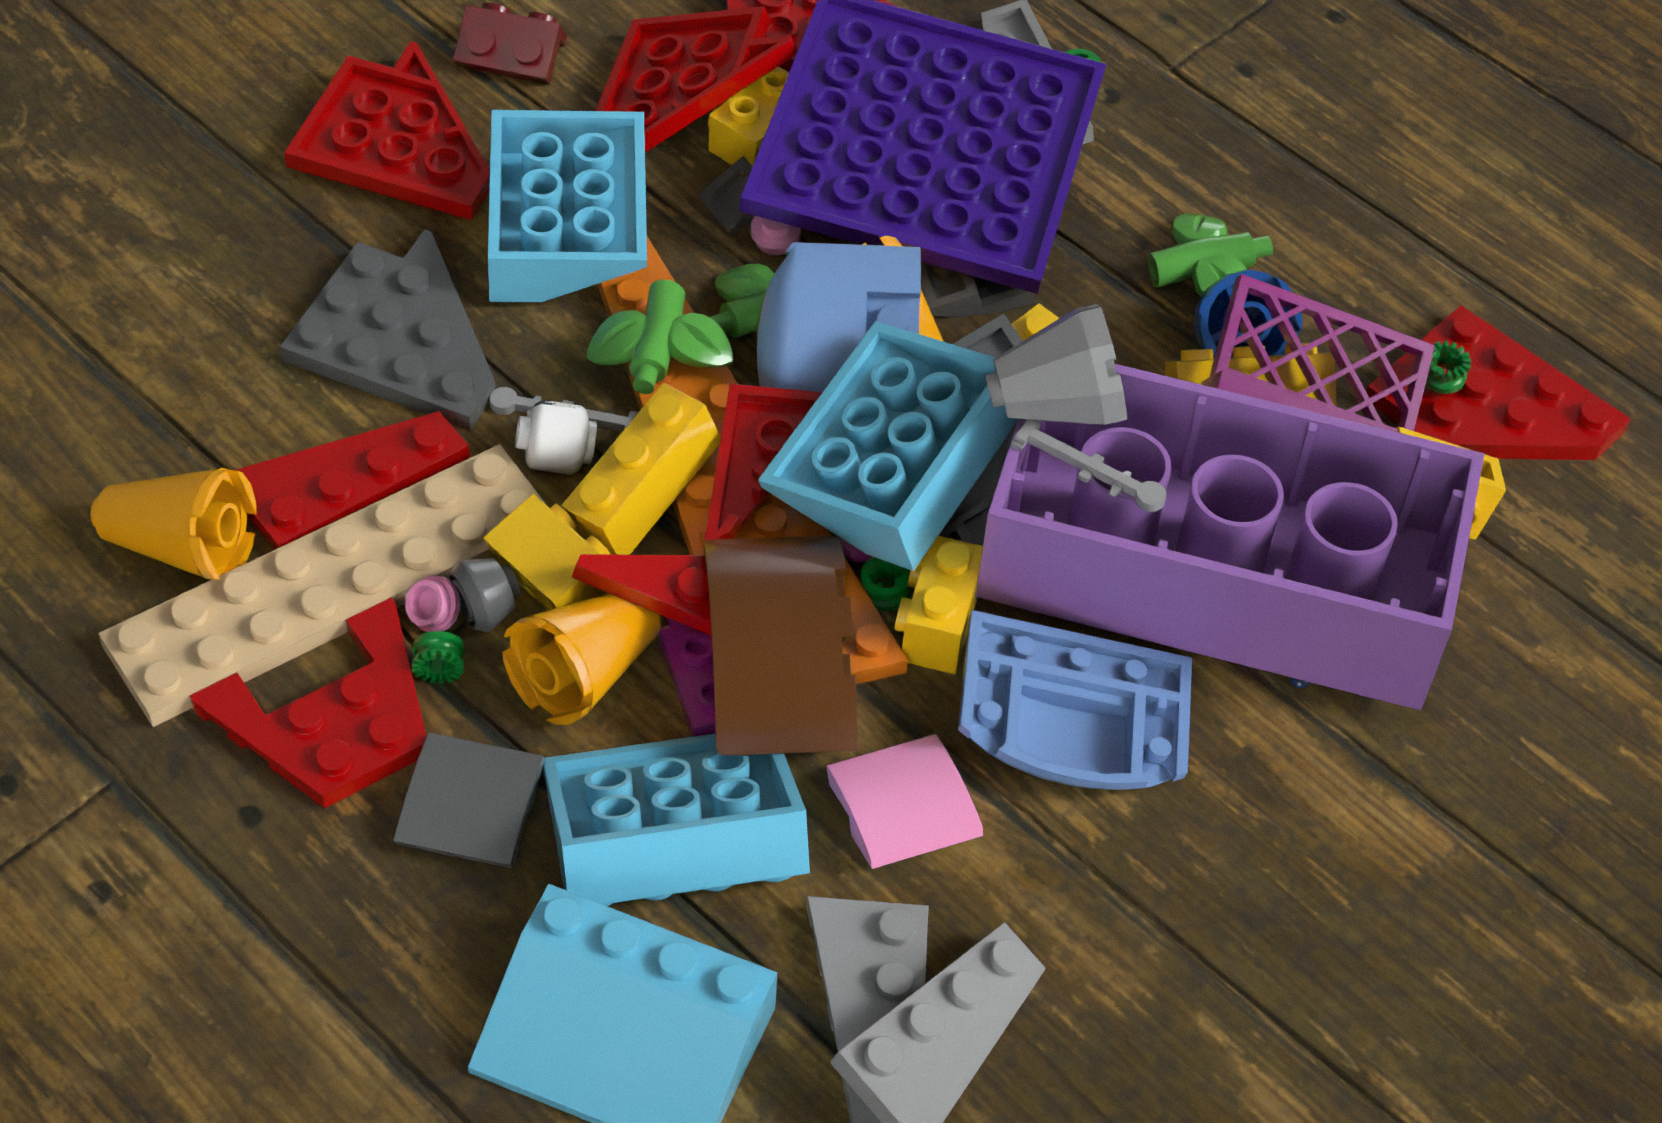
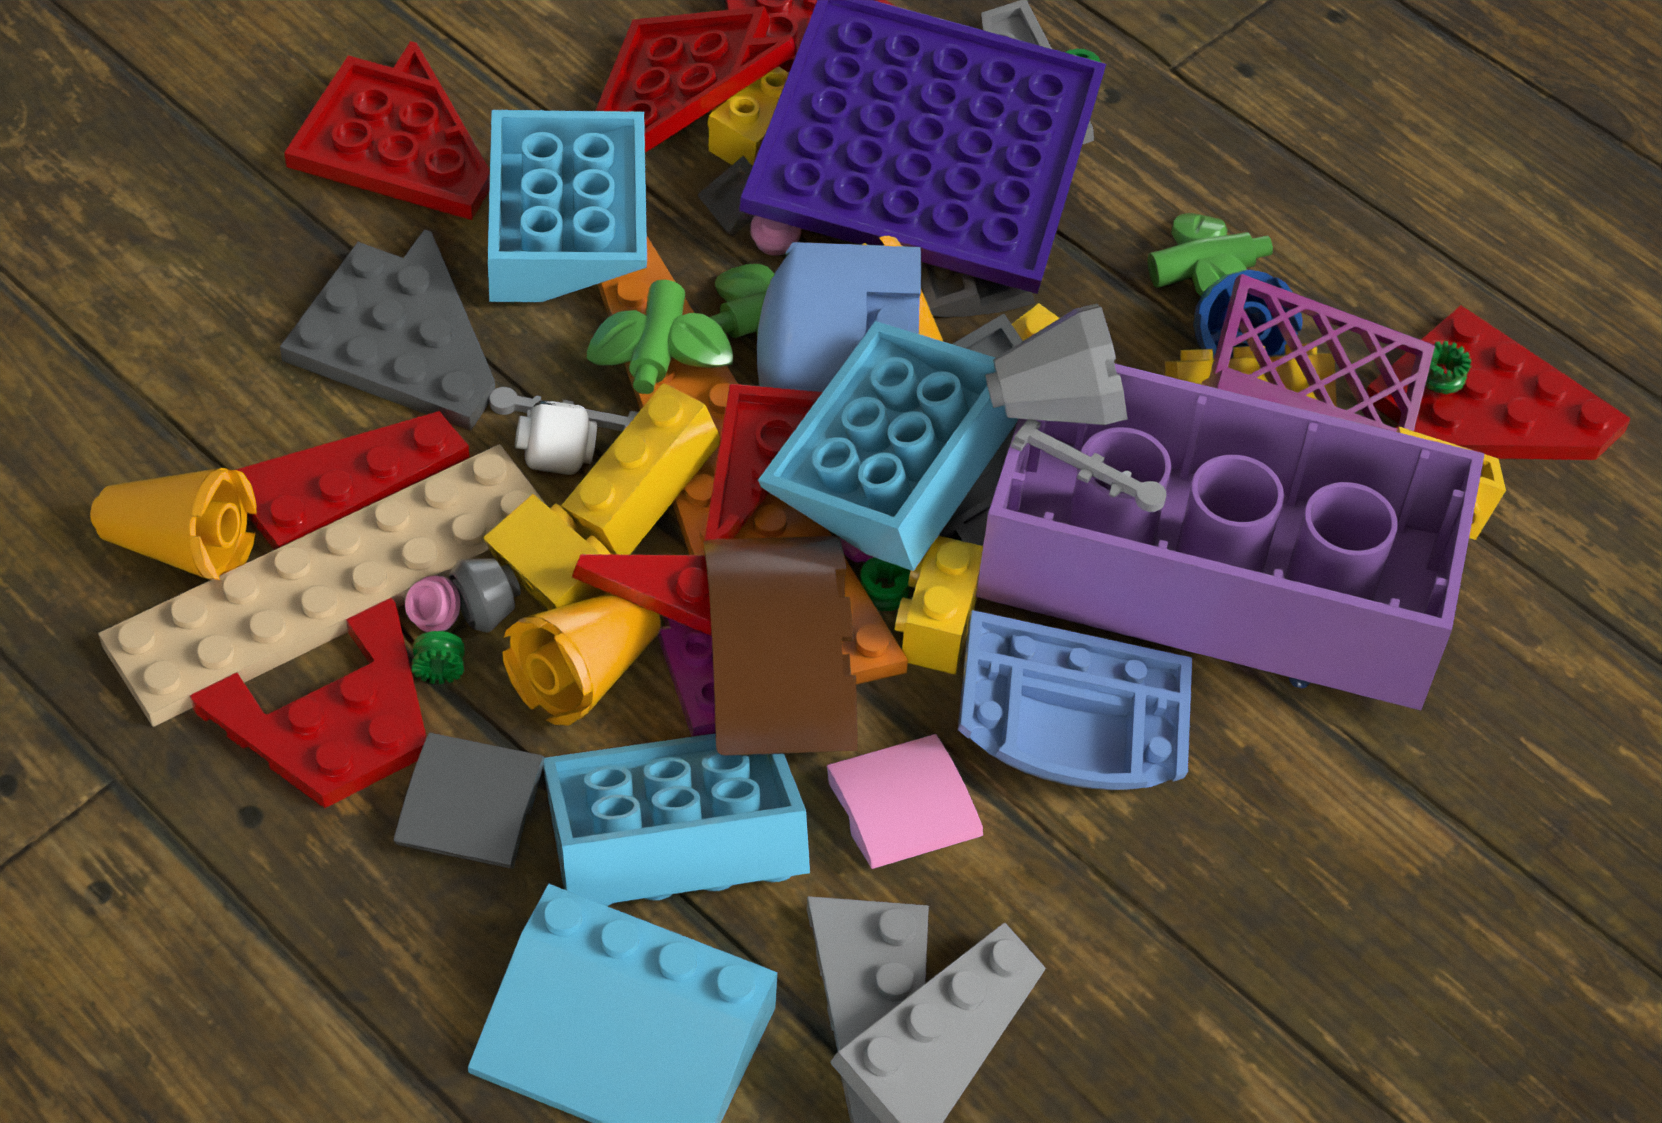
dark red bracket [453,3,567,85] -> none

